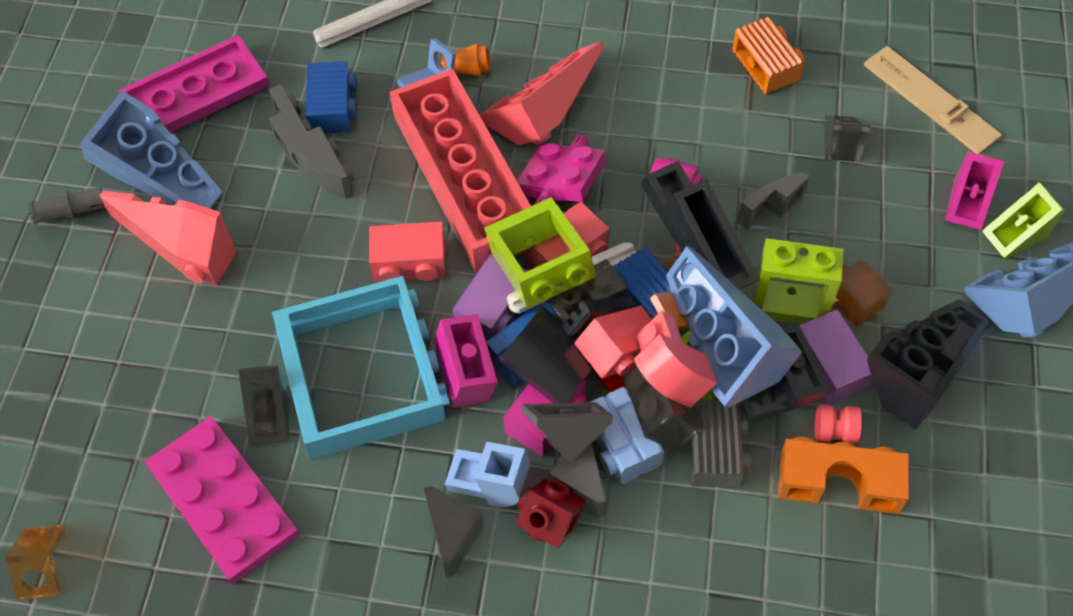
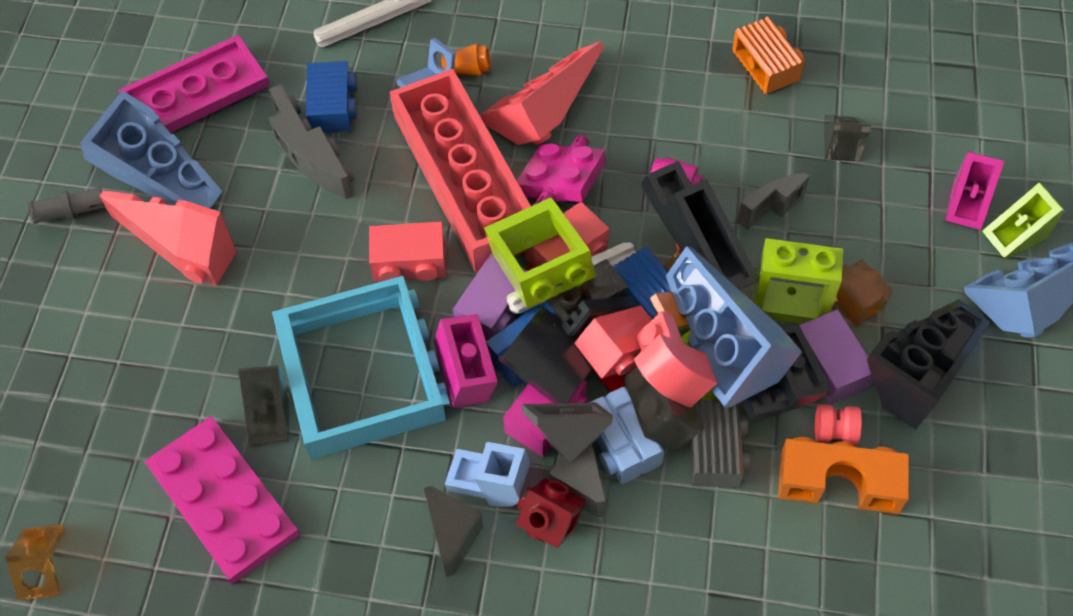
tan piece [864,46,1002,154] -> none

